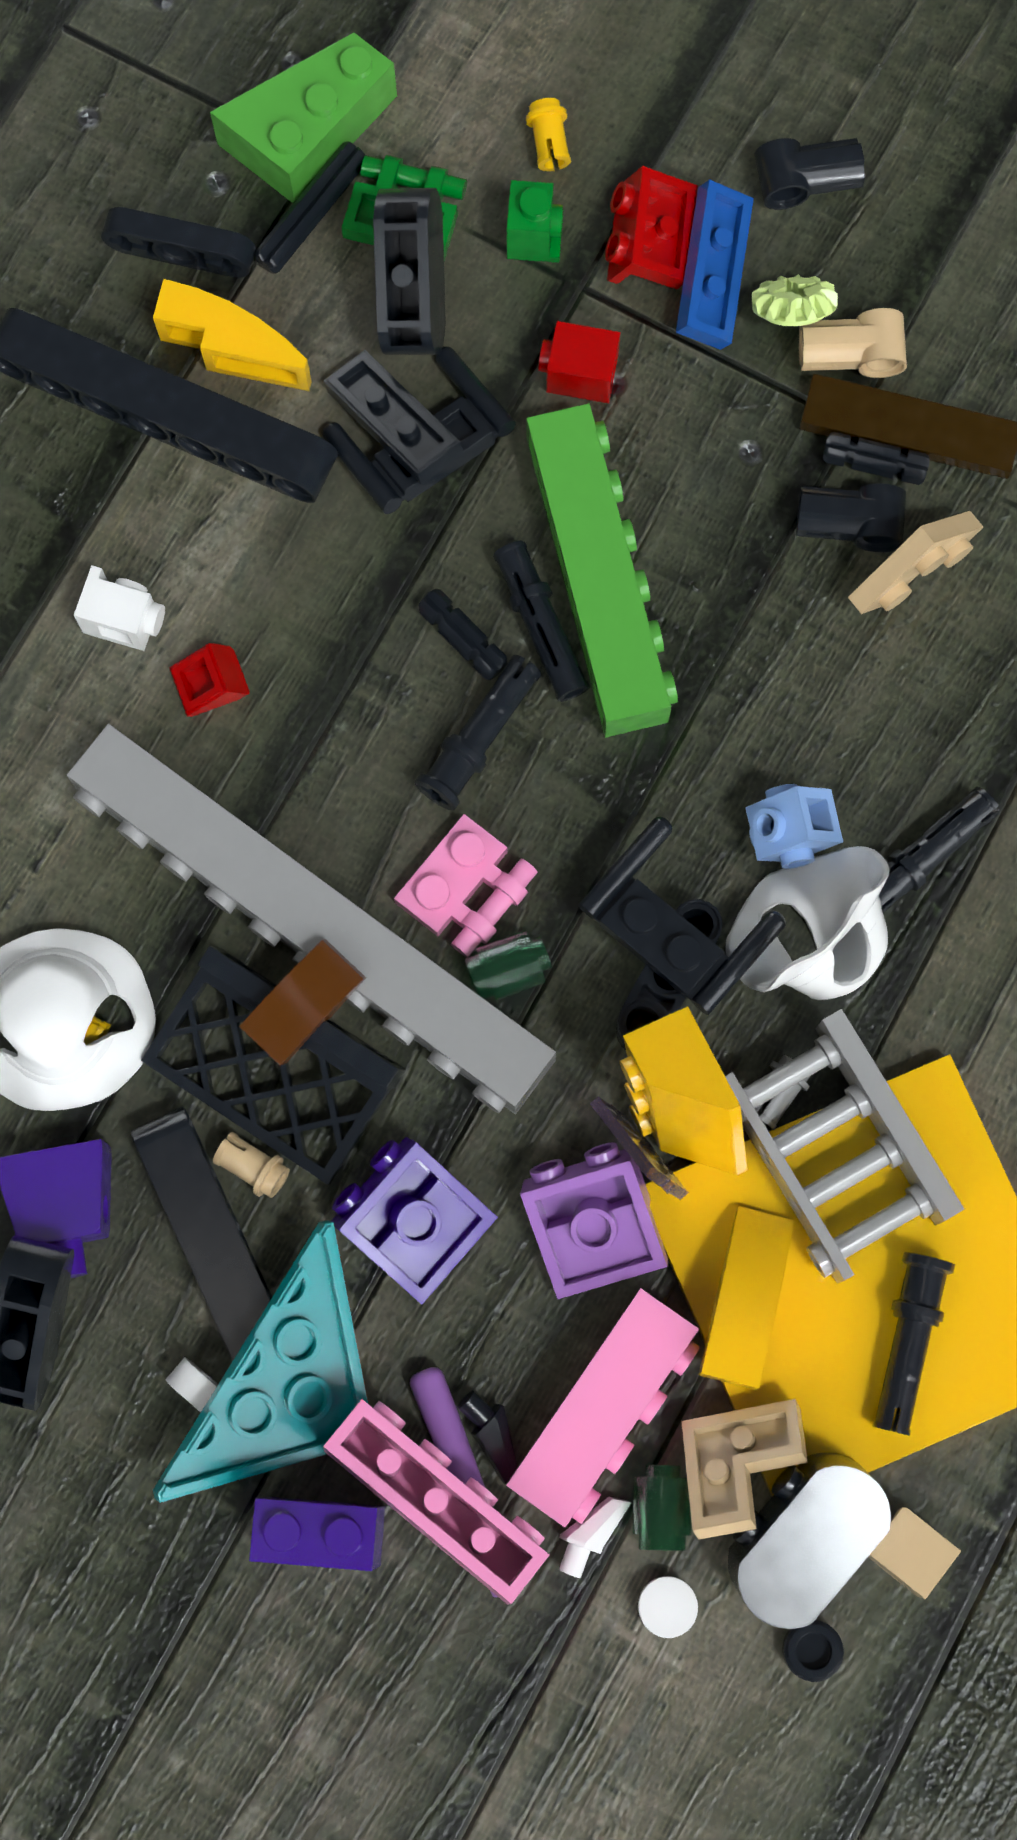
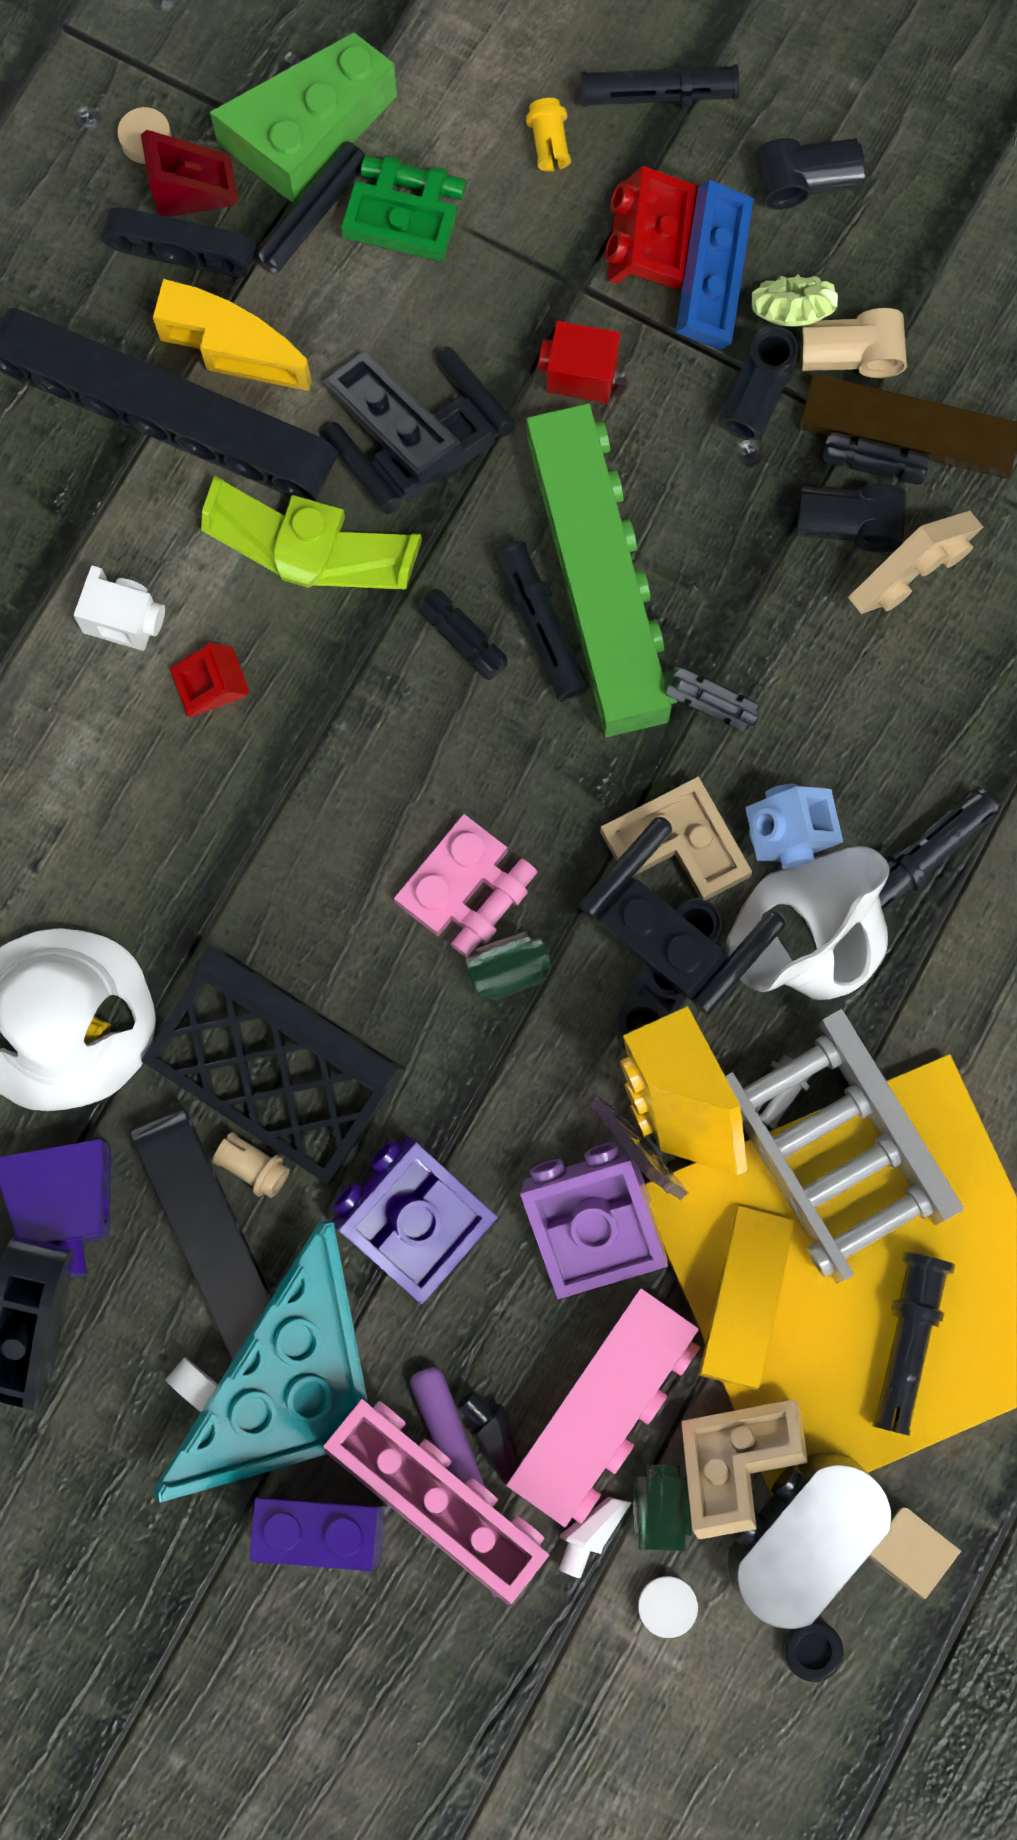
light grey brick [67,723,556,1115] -> none
reddish brown slope [239,939,366,1066] -> none
black brick [373,188,446,355] -> none
black pin [414,655,541,811] -> none
green brick [507,180,564,263] -> none
none -> tan tile [118,107,172,164]
none -> dark red slope [141,130,238,217]
none -> lime plate [201,475,422,589]
none -> black pin [581,62,739,107]
none -> tan plate [600,776,752,901]
none -> black axle [663,665,759,731]
none -> black piece [718,326,799,441]

